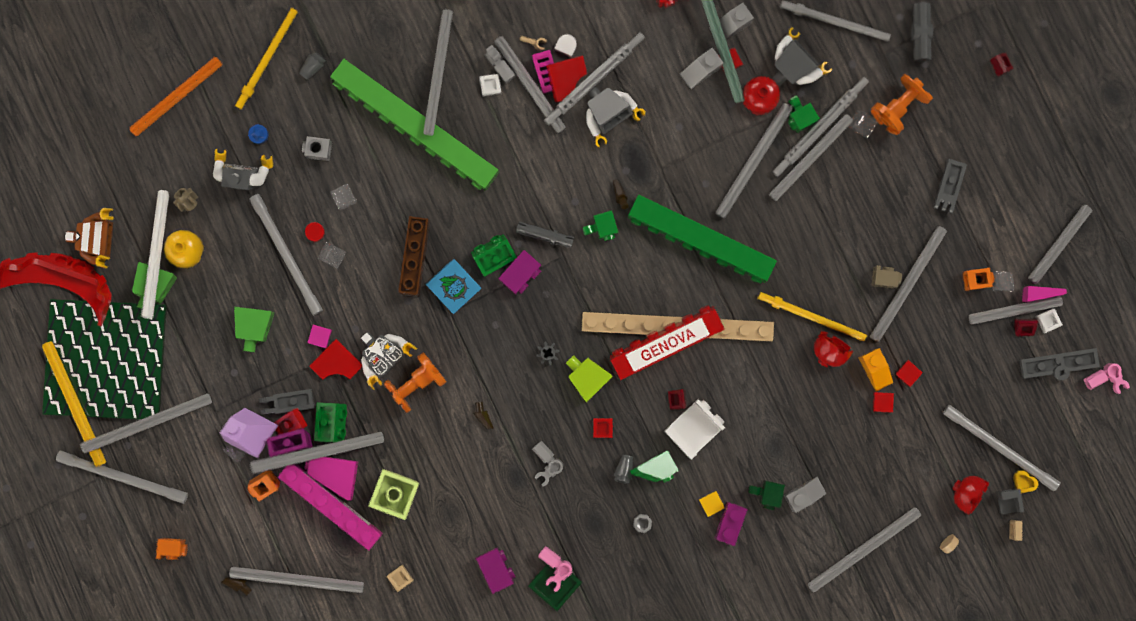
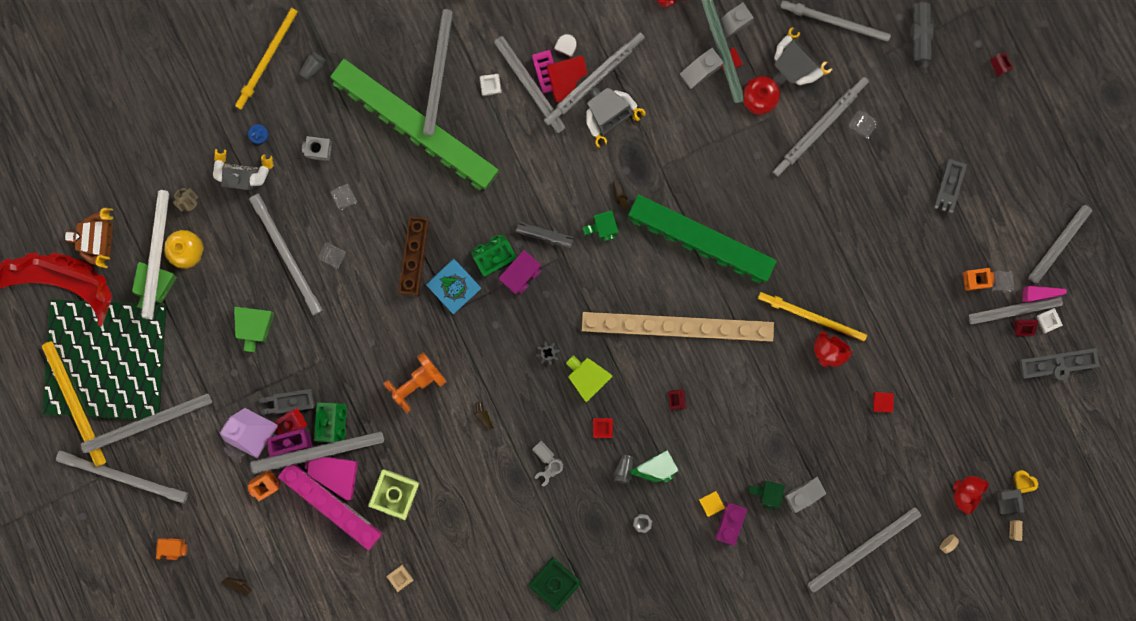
orange axle [129,57,222,136] -> none
light grey axle [229,567,364,593] -> none
red tile [305,222,325,242] -> none
dark pink tile [308,325,332,348] -> none
red tile [309,339,362,380] -> none
torso [360,332,417,390] -> none
magenta brick [476,547,516,594] -> none
light grey bar [484,45,515,83] -> none
tan hand [520,36,547,51] -> none
bright pink bar [538,546,572,592] -> none
red brick [610,305,725,380] -> none
white panel [664,400,725,460] -> none
light grey axle [716,103,793,218] -> none
light grey axle [769,114,853,201] -> none
green brick [788,95,820,133] -> none
light orange slope [858,348,893,391] -> none
light grey axle [870,226,947,342] -> none
orange piece [871,74,933,135] -> none
dark tan brick [871,265,902,289] -> none
red tile [895,360,923,387] -> none
light grey piece [943,404,1061,491] -> none
bright pink bar [1084,363,1130,394] -> none

